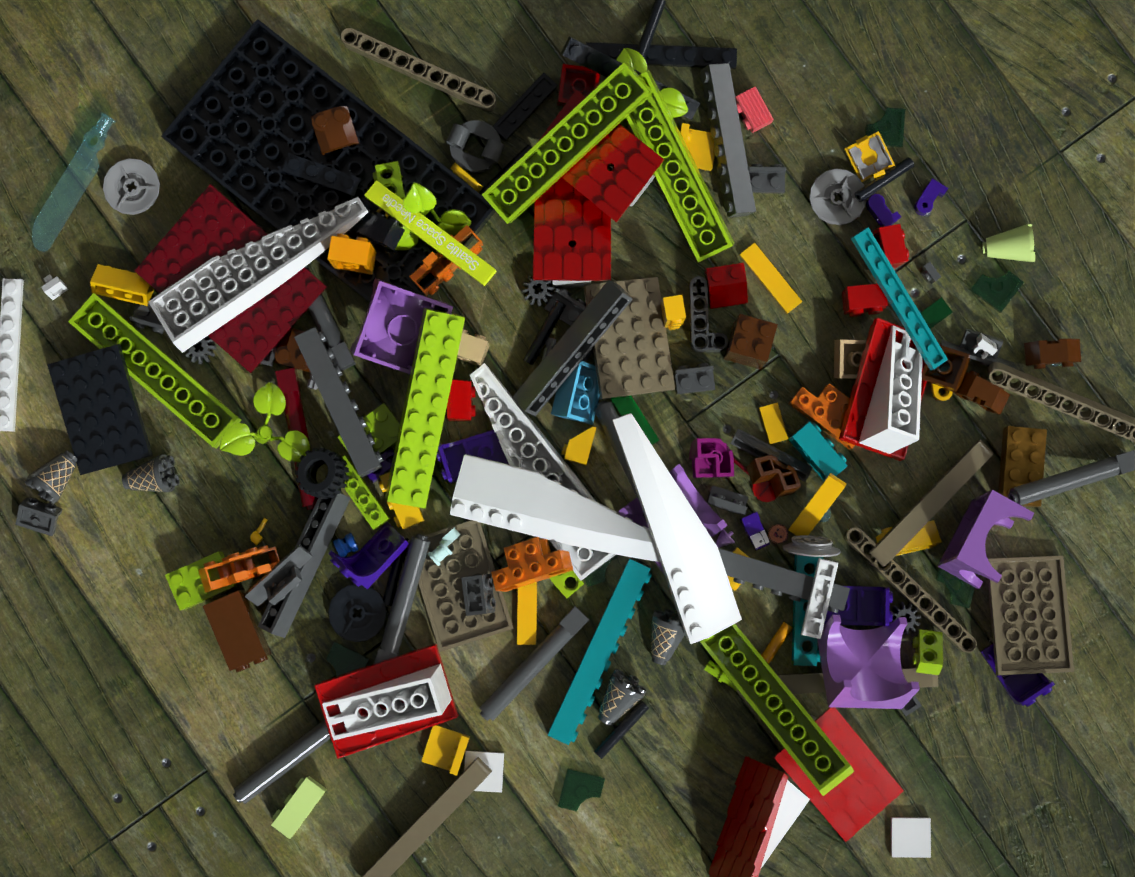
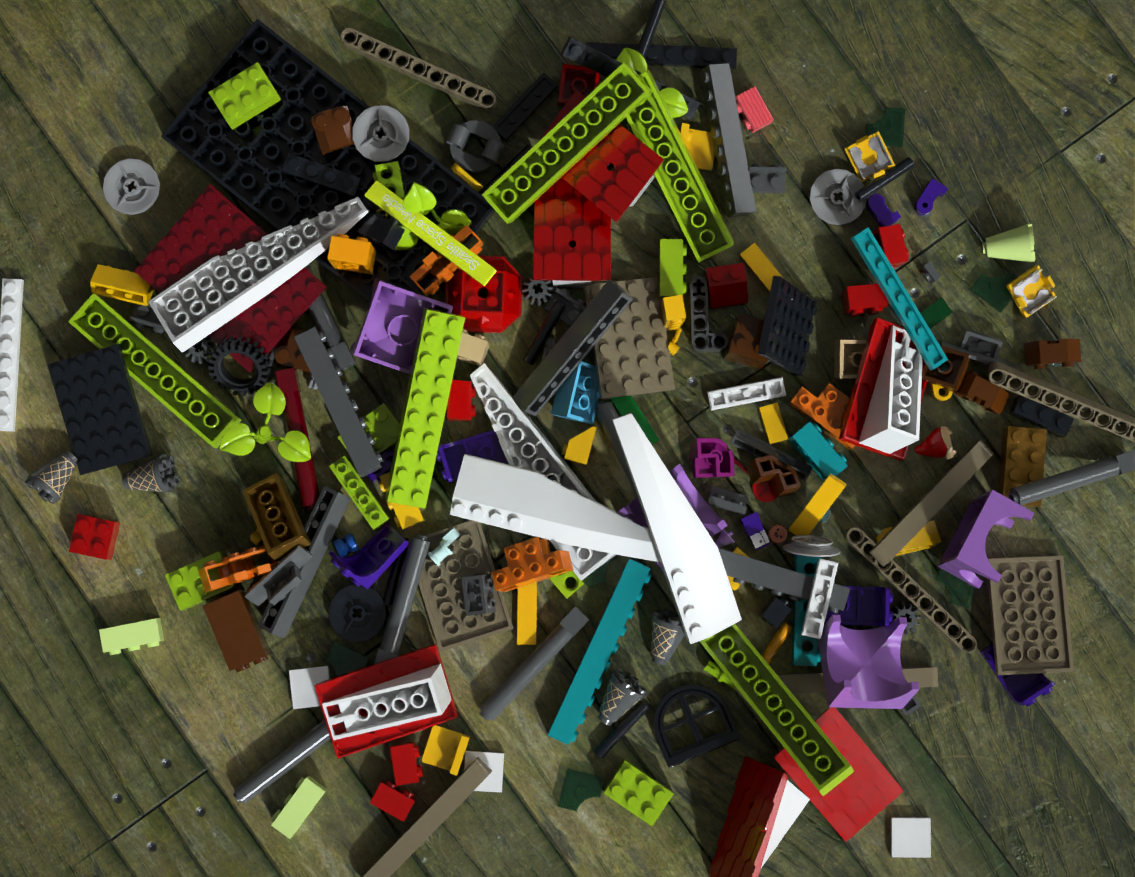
dark grey bracket [16,498,62,536] -> none
clear light blue piece [32,112,116,252] -> none
white tile [41,274,68,300] -> none
black tyre [295,448,349,499] -> none
dark grey bracket [674,363,715,395] -> none
lime brick [912,629,943,675] -> none
white tile [973,333,997,359] -> none
none -> red brick [69,514,120,560]
none -> yellowish green brick [99,618,164,655]
none -> lime brick [208,62,281,130]
none -> black tyre [208,336,271,396]
none -> pearl gold brick [242,473,311,562]
none -> white tile [289,666,330,709]
none -> light grey piece [353,106,409,162]
none -> red brick [370,780,416,822]
none -> red brick [390,742,423,786]
none -> red piece [445,256,523,333]
none -> lime brick [603,759,674,826]
none -> black window [654,684,741,769]
none -> lime brick [659,239,687,299]
none -> yellow hand [668,329,682,356]
none -> white plate [707,377,786,411]
none -> black plate [758,276,817,376]
none -> black brick [758,596,792,628]
none -> red hat [914,426,957,459]
none -> piece [1006,265,1057,318]
none -> black brick [1009,395,1074,438]

